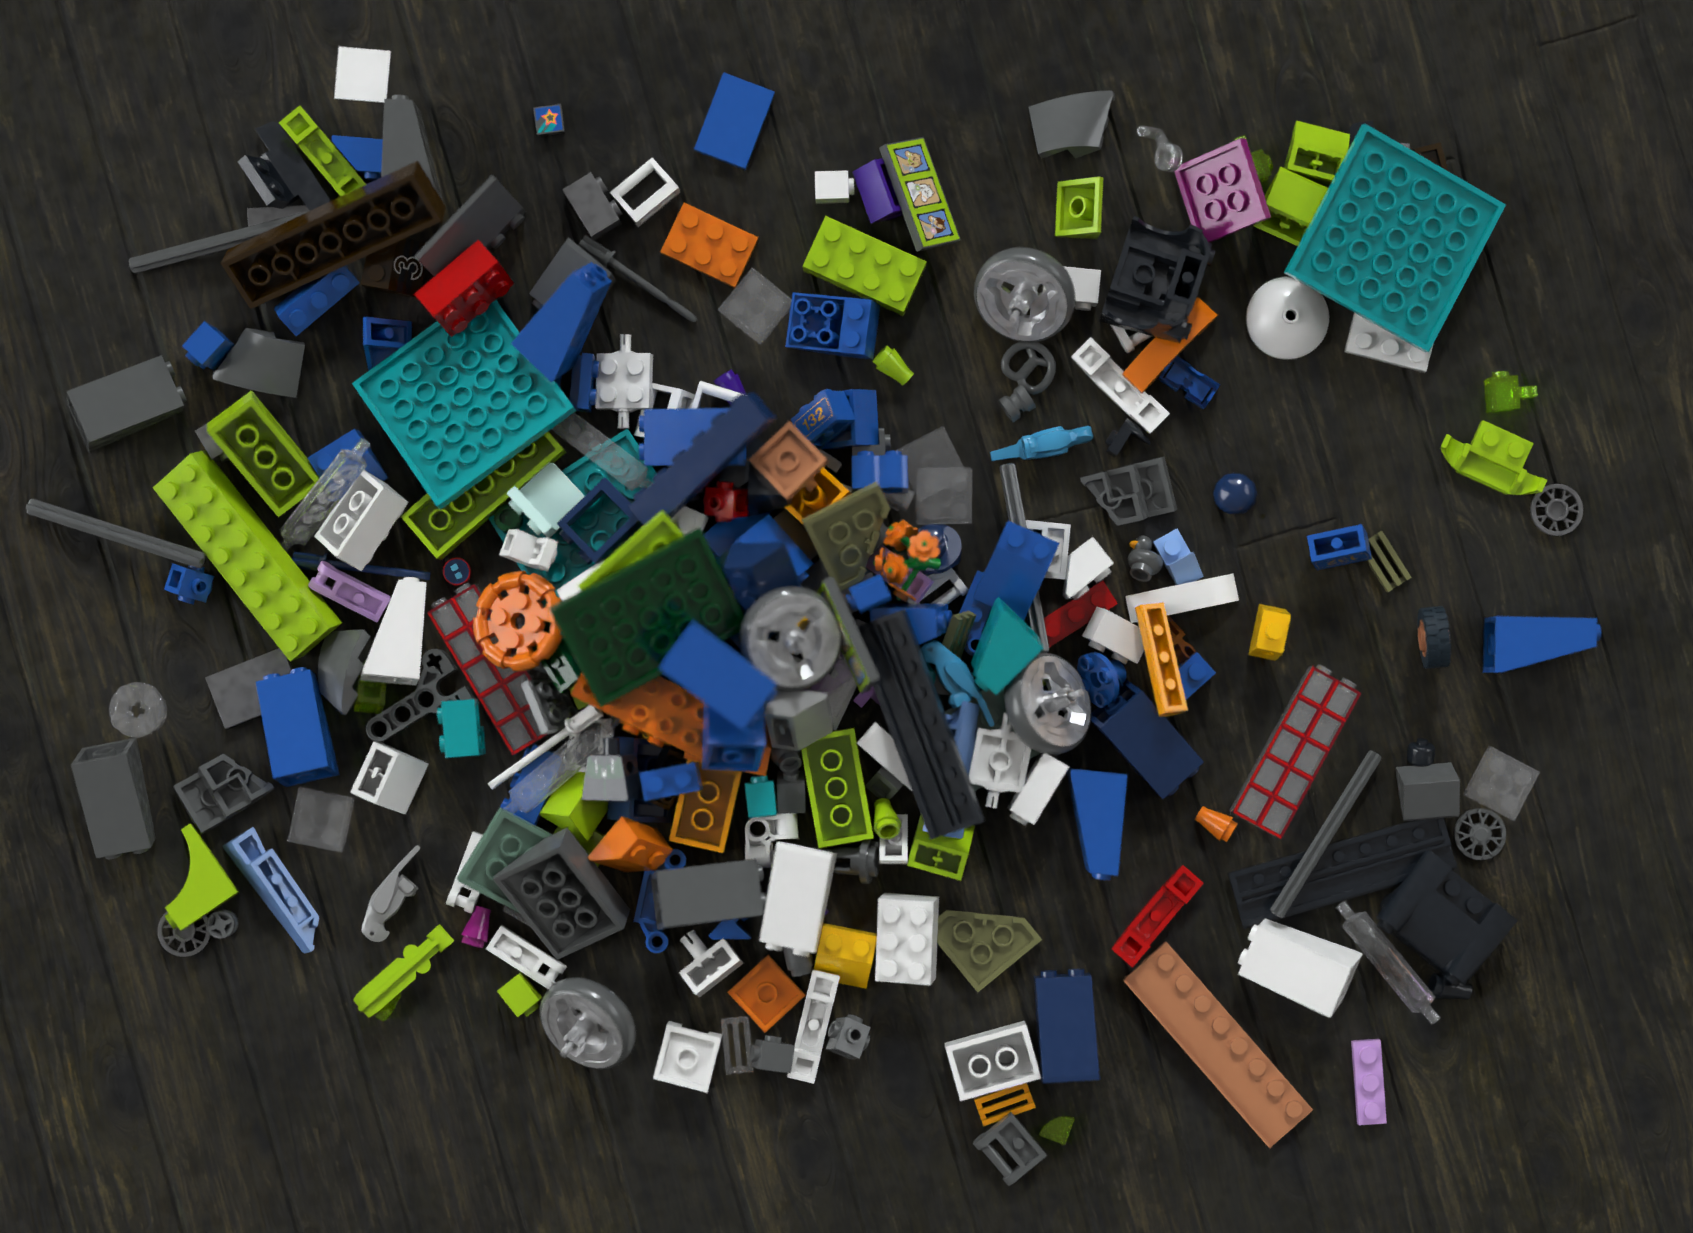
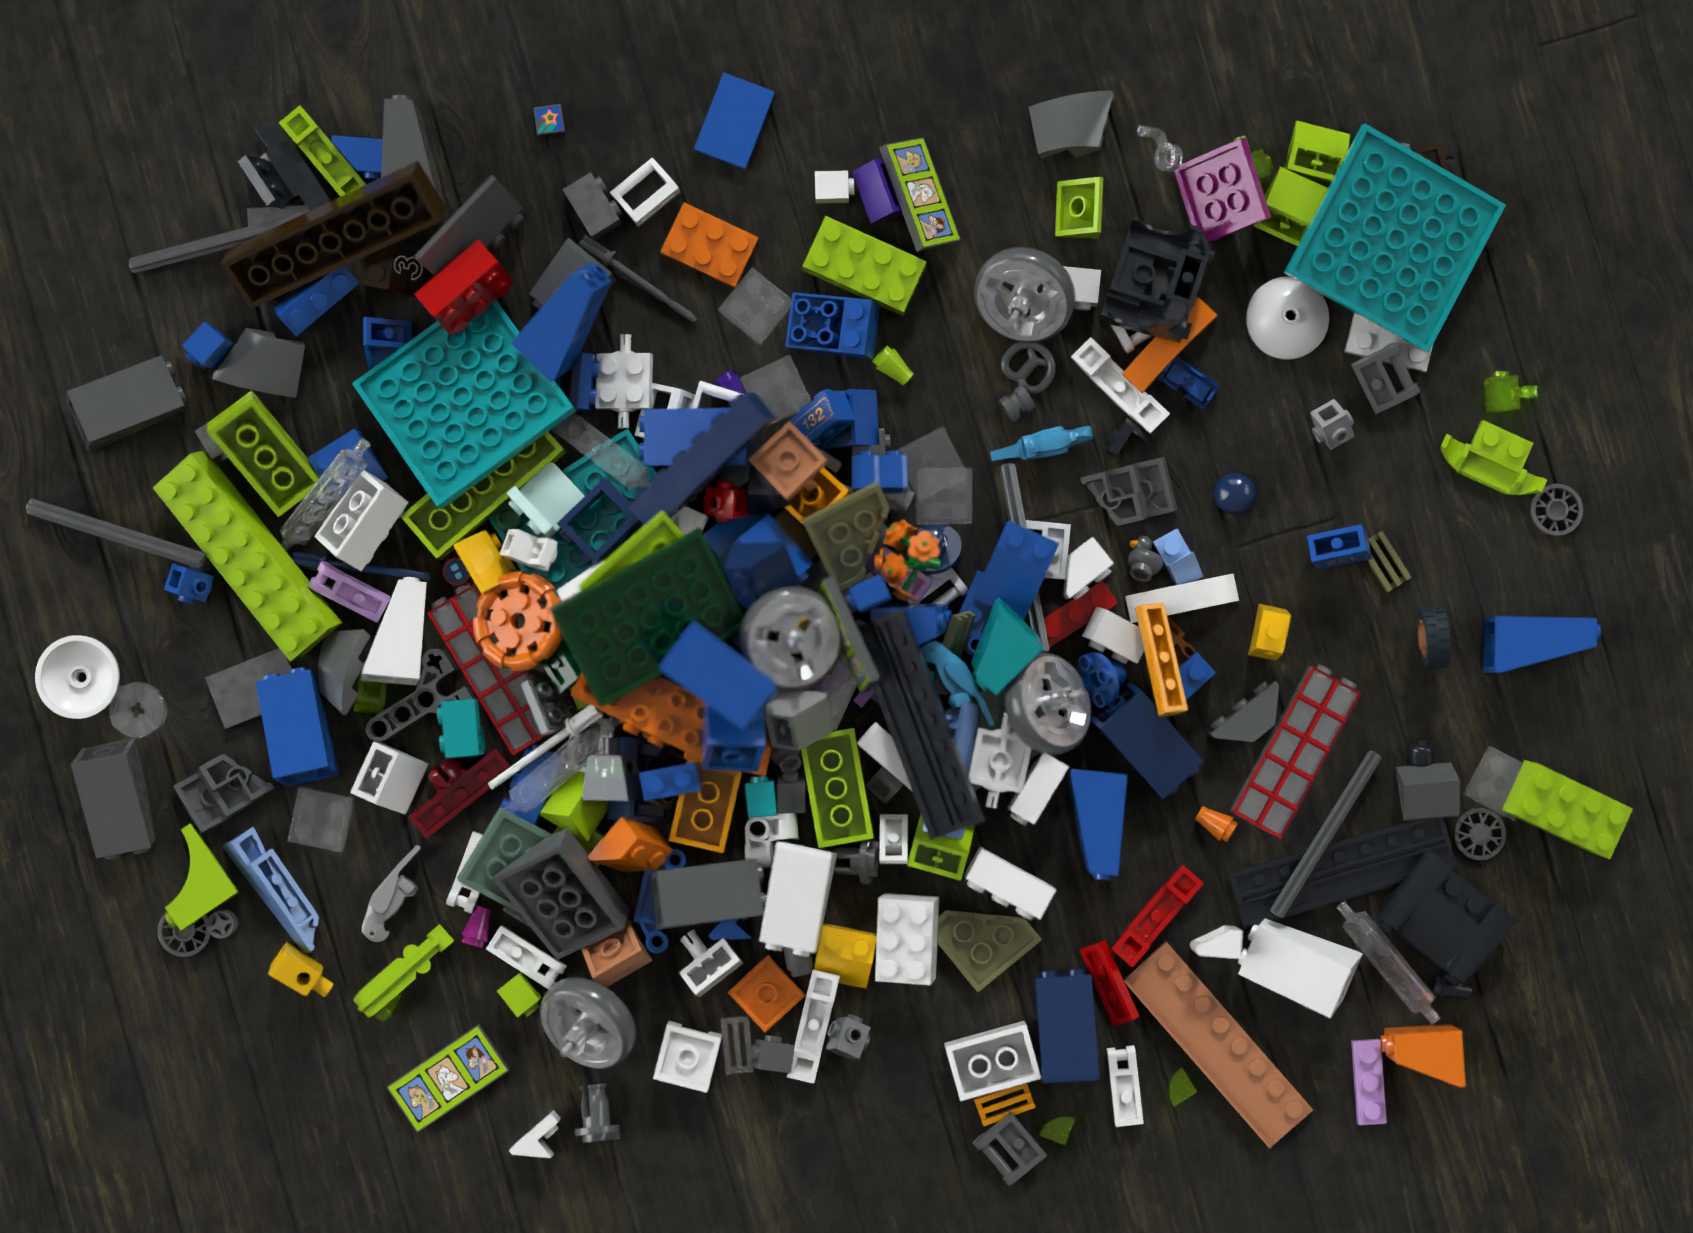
white sticker [334,47,391,102] -> none
lime cone [874,798,901,839] -> none
none -> white dish [35,635,120,719]
none -> yellow torso [268,941,334,998]
none -> tile [386,1024,510,1133]
none -> dark red plate [409,747,511,839]
none -> yellow slope [453,530,517,594]
none -> white slope [509,1110,561,1158]
none -> dark grey piece [575,1084,620,1143]
none -> nougat bracket [581,918,652,987]
none -> clear plate [740,355,811,426]
none -> white brick [964,846,1056,921]
none -> red plate [1079,940,1139,1026]
none -> white plate [1106,1045,1144,1127]
none -> clear neon green tile [1169,1067,1197,1106]
none -> white tile [1190,925,1243,959]
none -> dark grey slope [1208,680,1279,742]
none -> light grey brick [1310,399,1355,450]
none -> dark grey plate [1351,342,1420,414]
none -> orange slope [1380,1024,1466,1087]
none -> lime brick [1501,760,1633,859]

